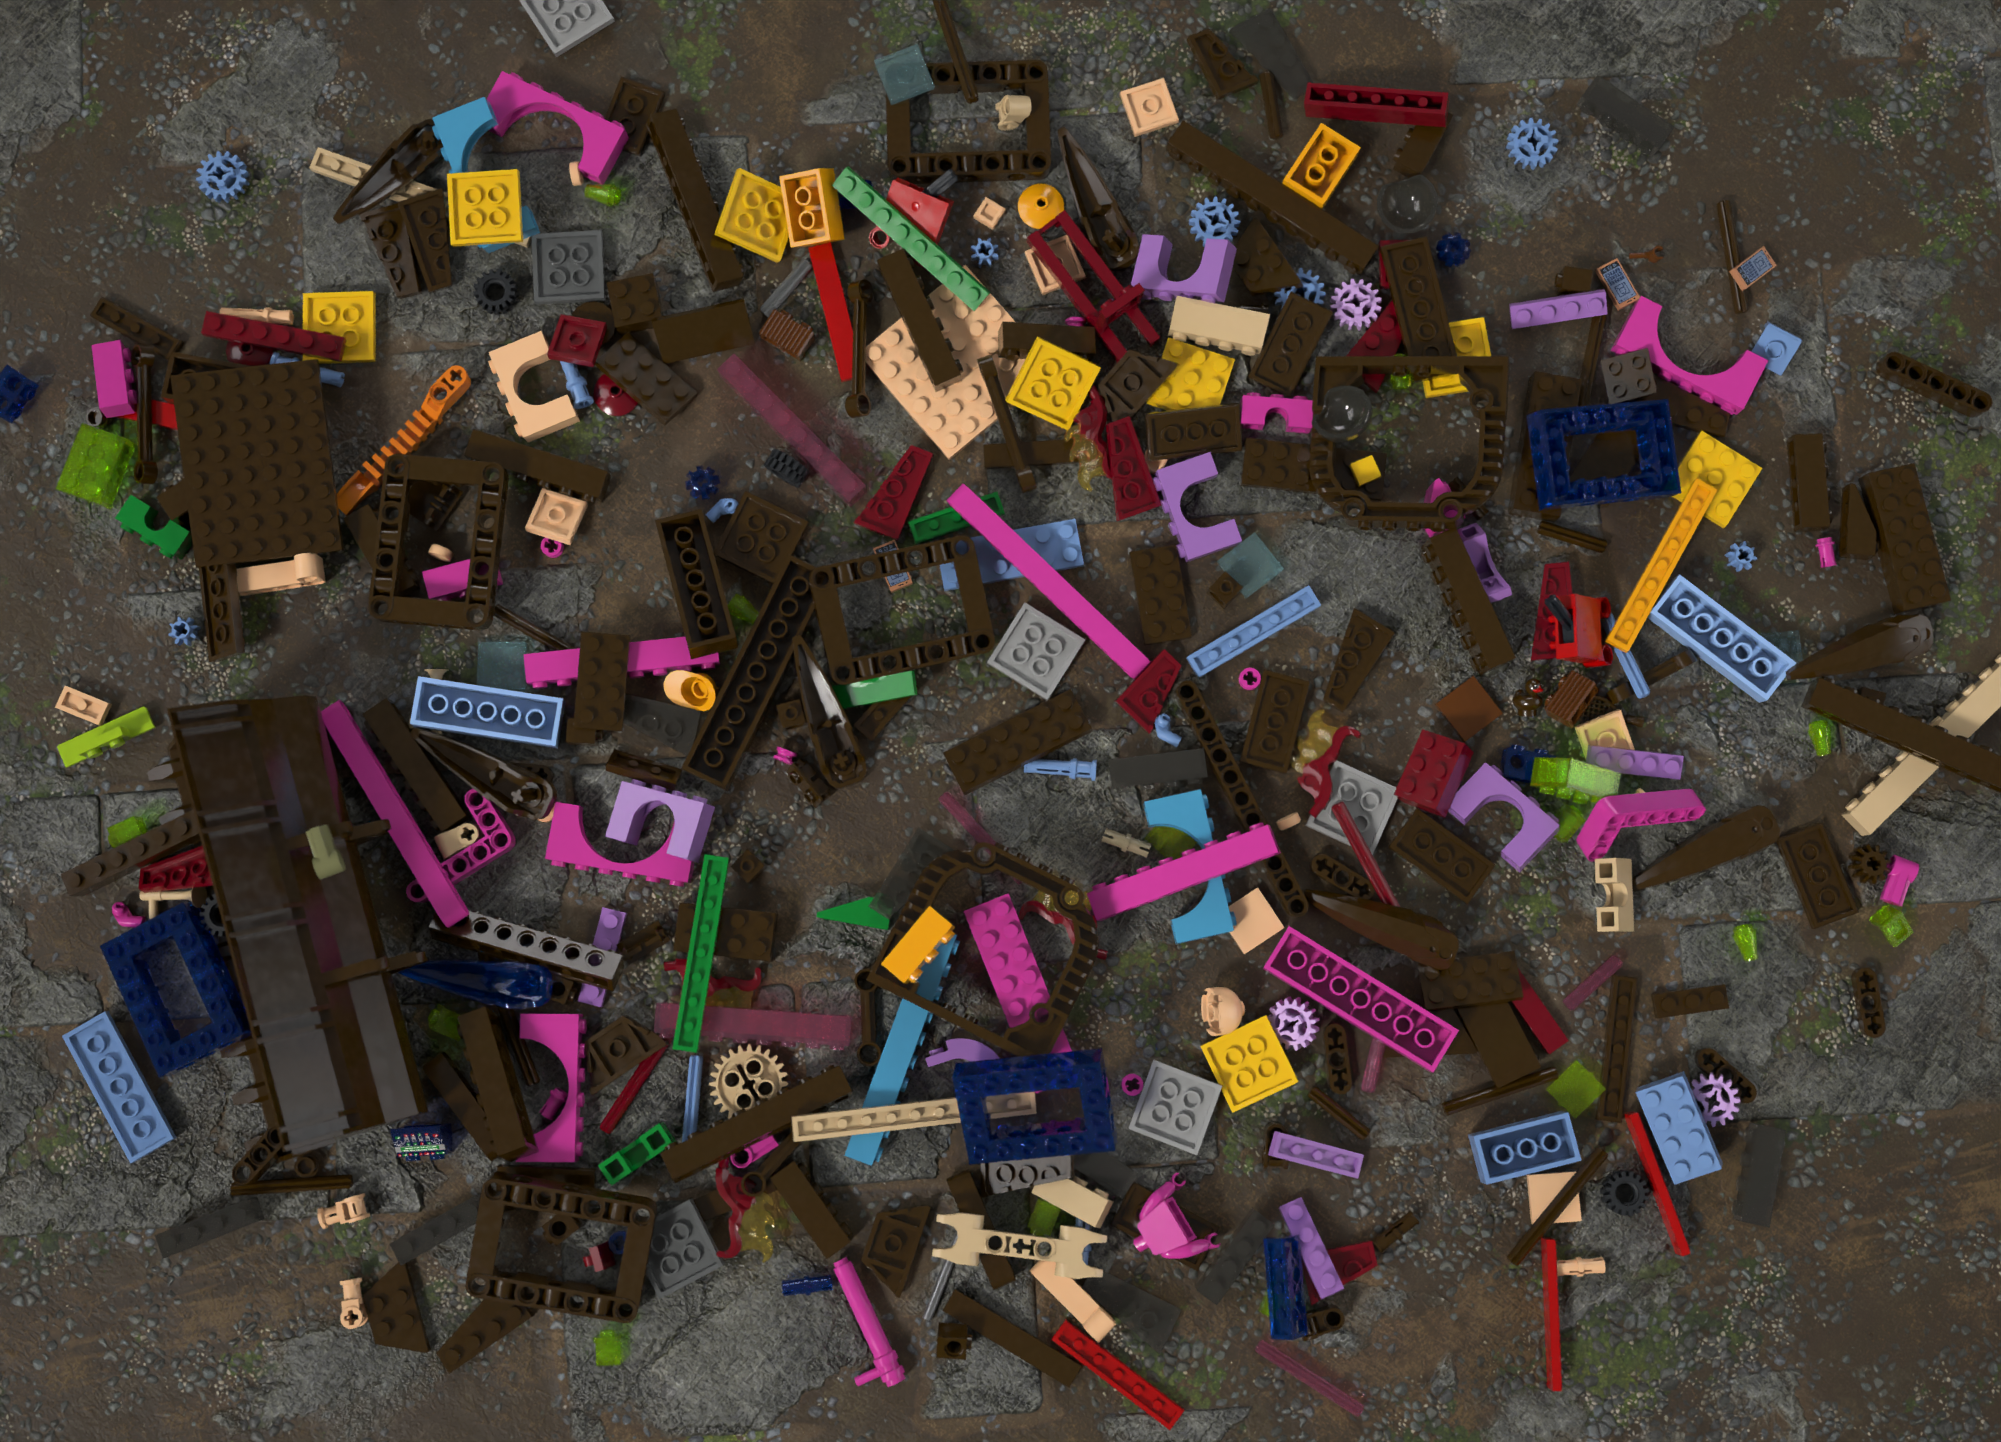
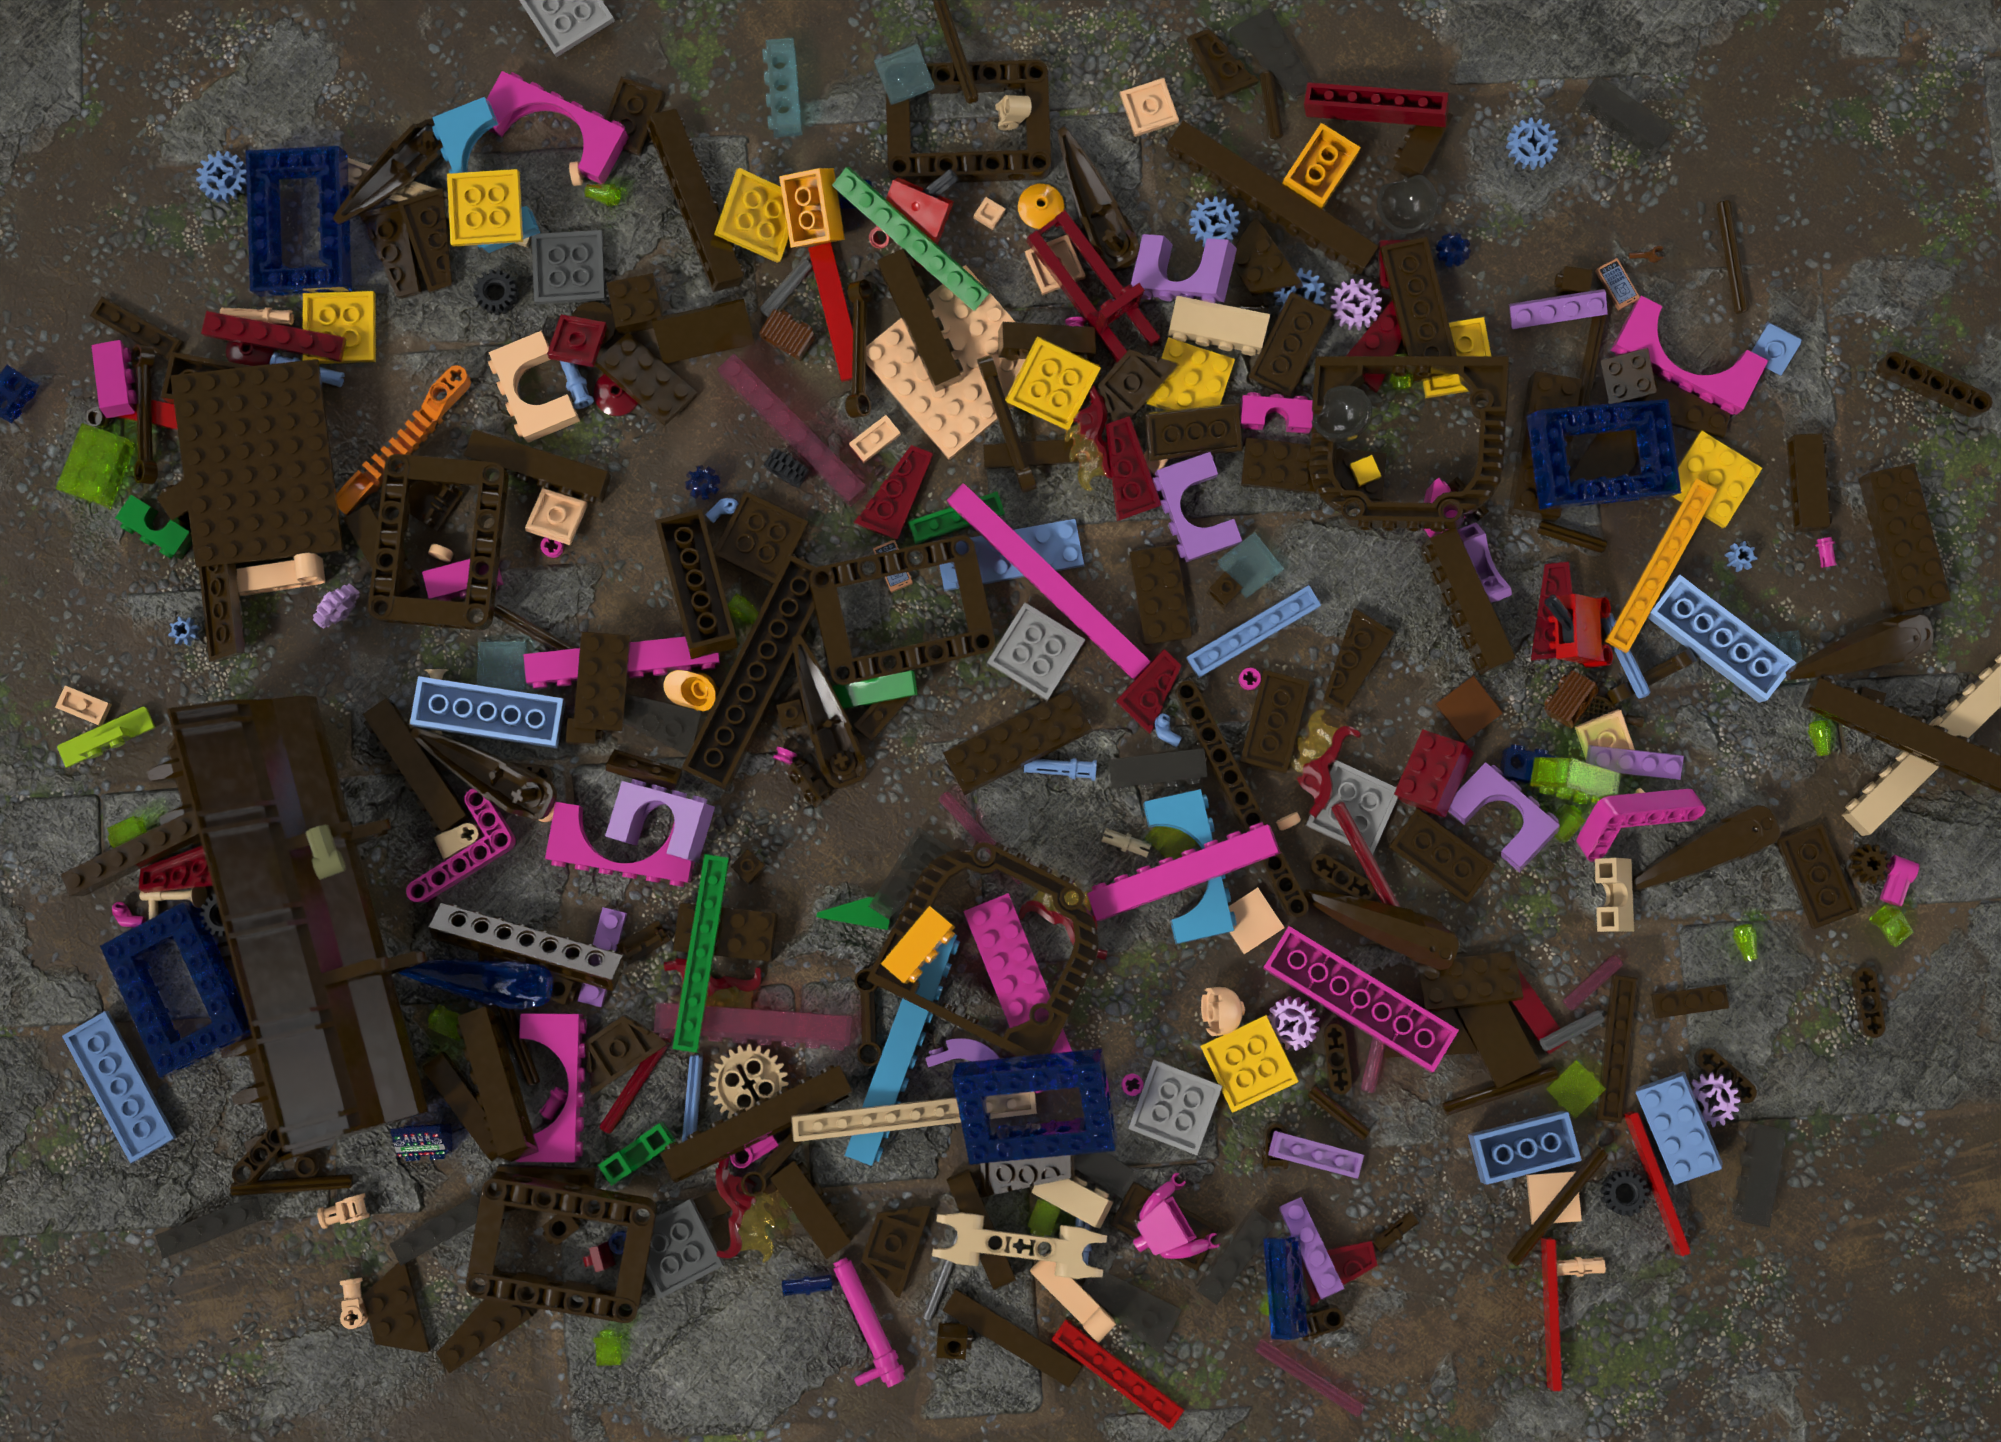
dark pink beam [321,700,470,928] -> none
medium blue gear [971,238,999,268] -> none
dark brown animal [1512,678,1544,717] -> none
tile [1729,246,1776,291] -> none
dark brown slope [1838,483,1879,560] -> none
none -> clear blue brick [246,146,352,297]
none -> lavender gear [313,584,360,629]
none -> clear light blue brick [762,38,803,137]
none -> light nougat plate [849,415,901,463]
none -> dark grey axle [1540,1010,1604,1051]

